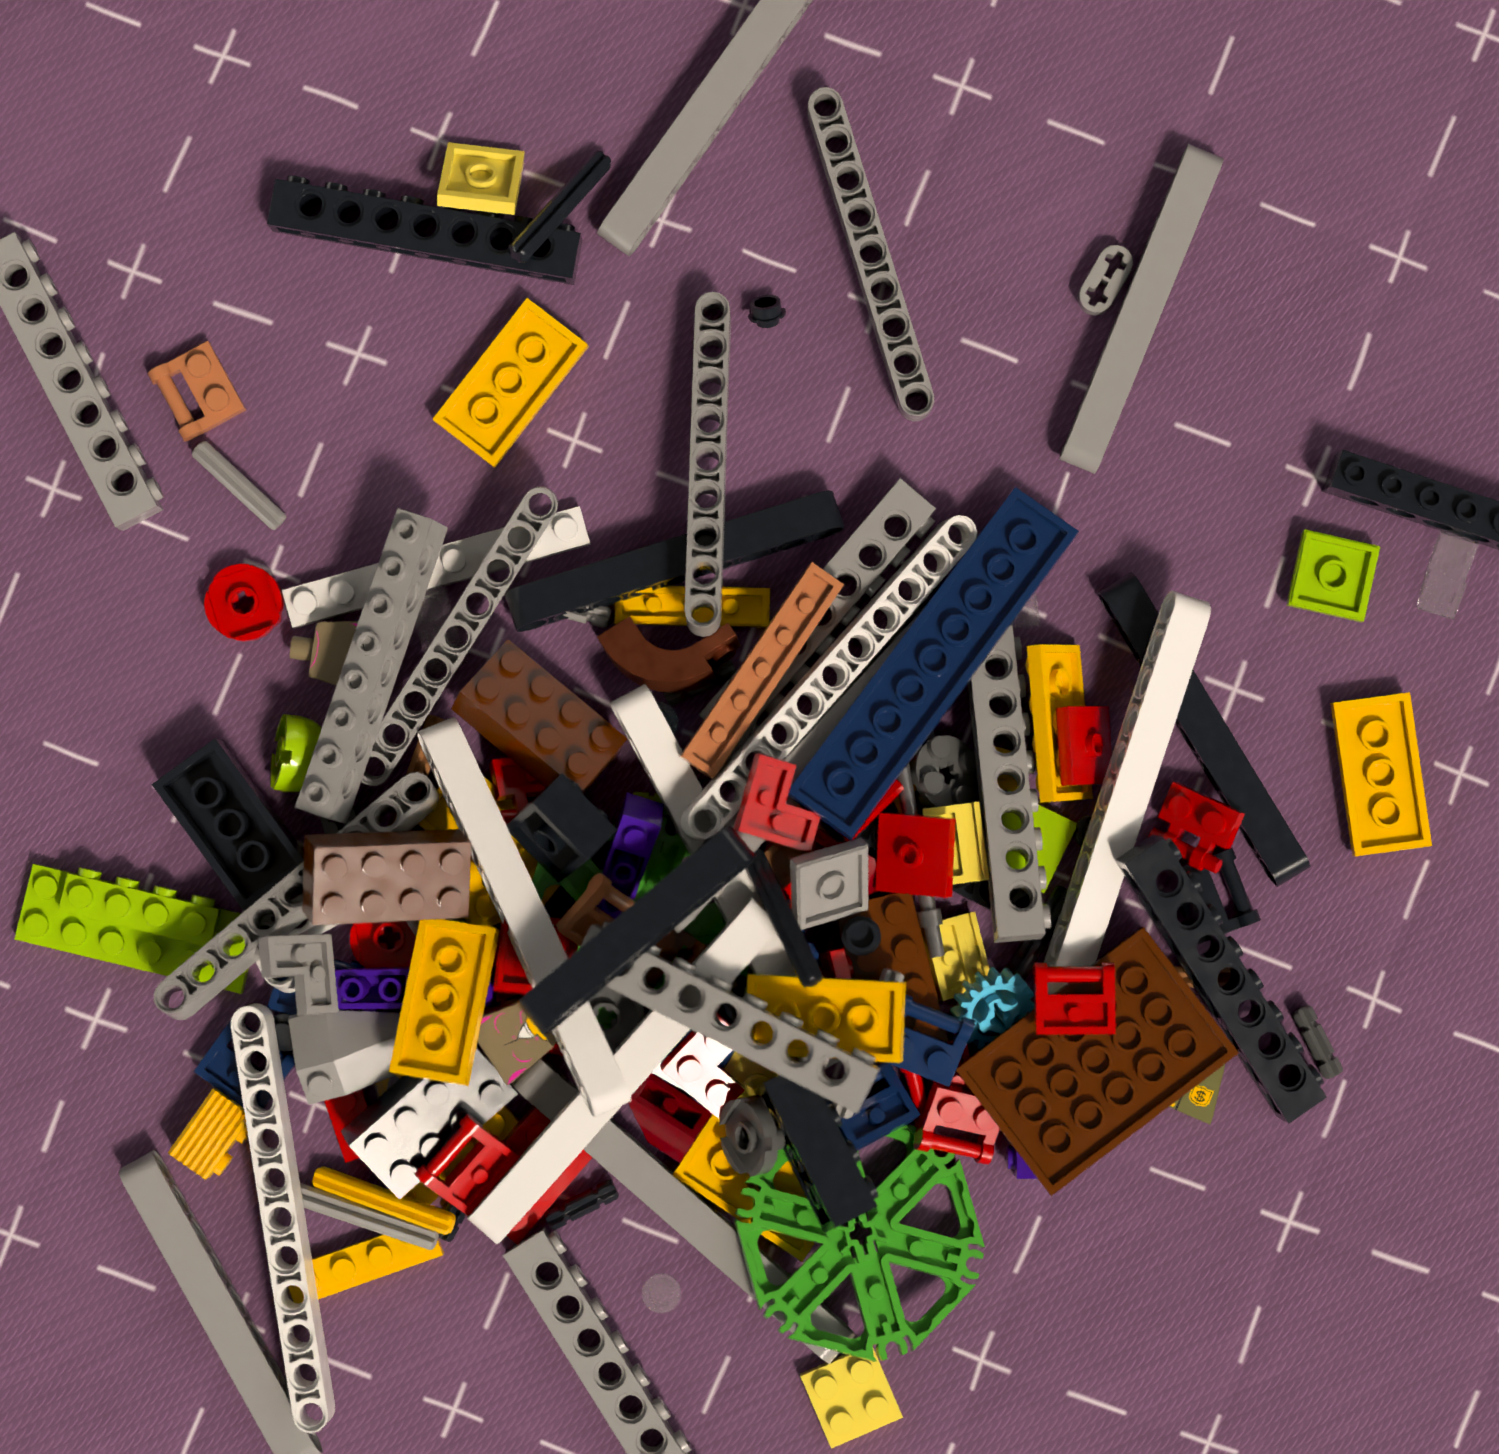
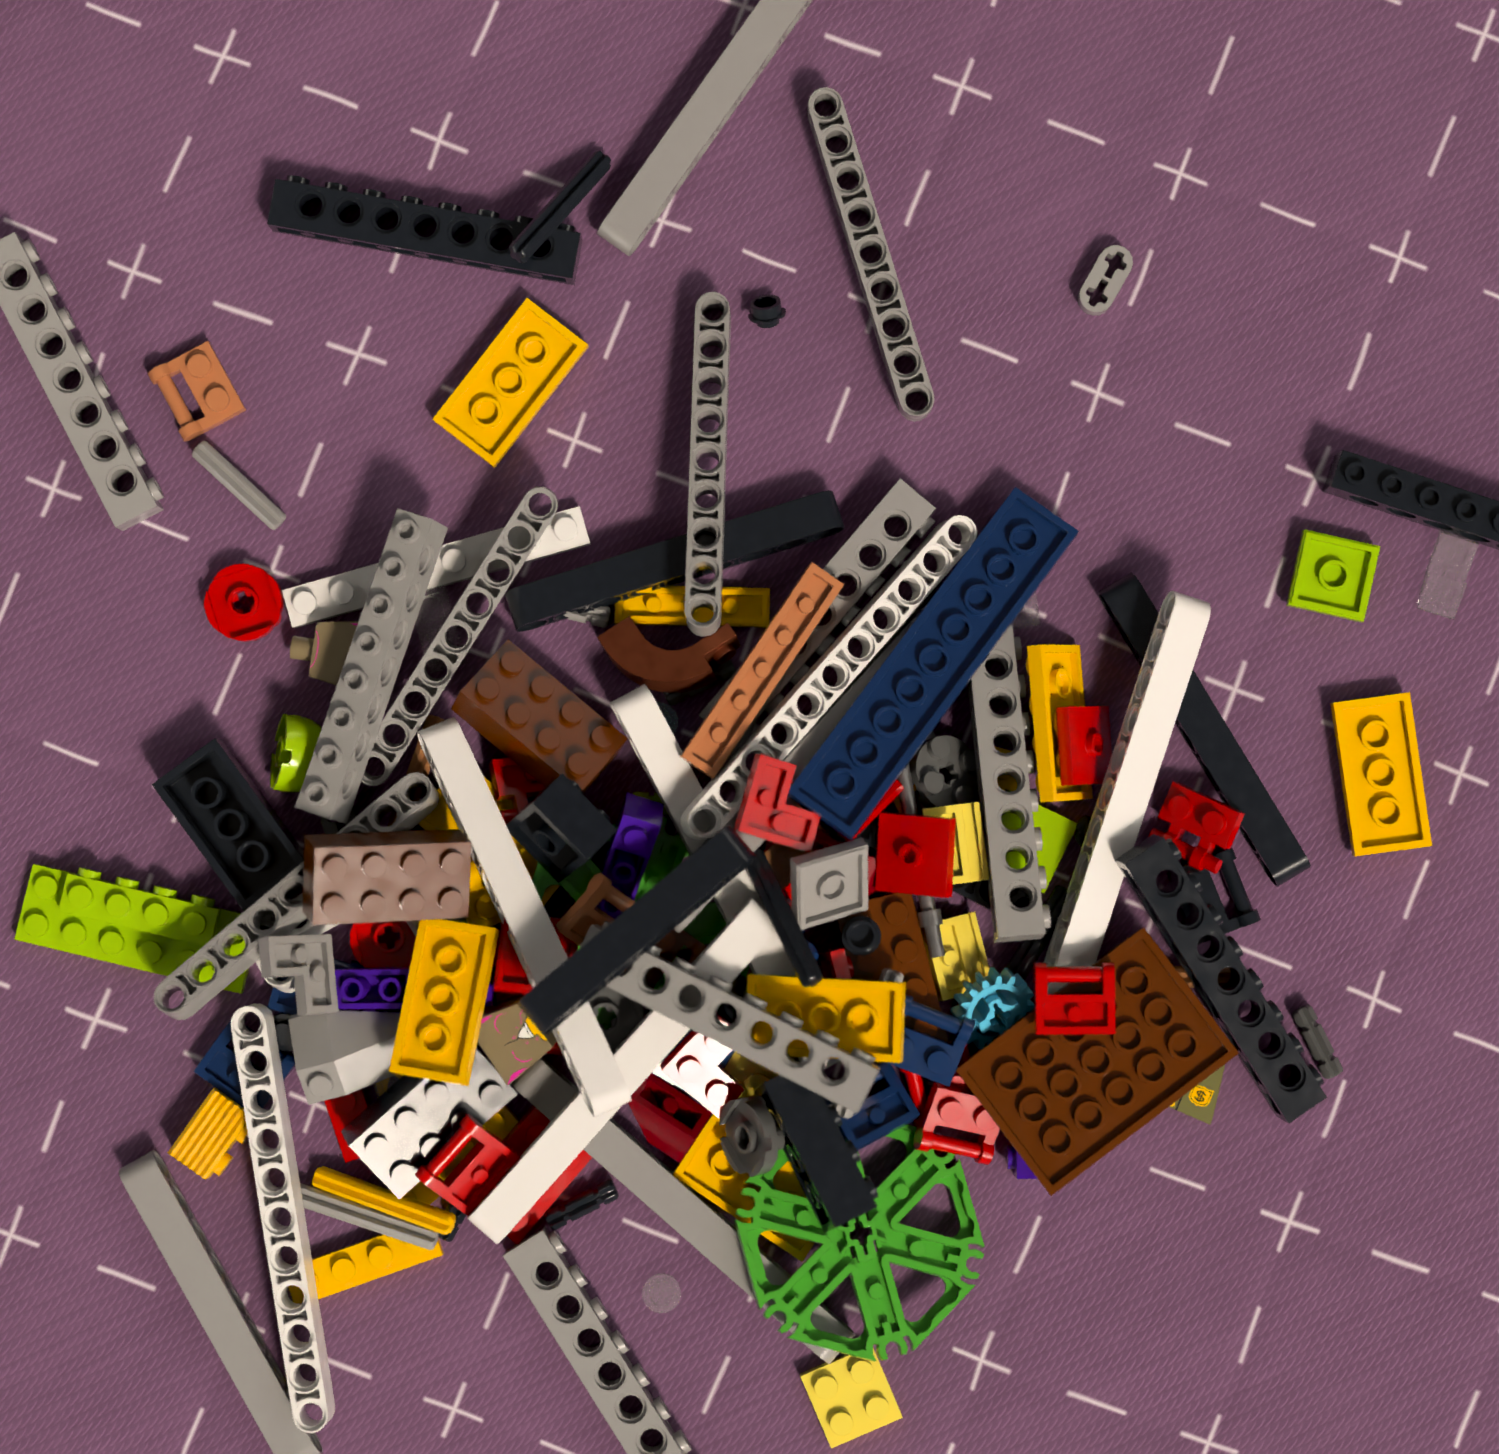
light yellow plate [437,142,524,215] -> none
light grey beam [1059,144,1224,474] -> none

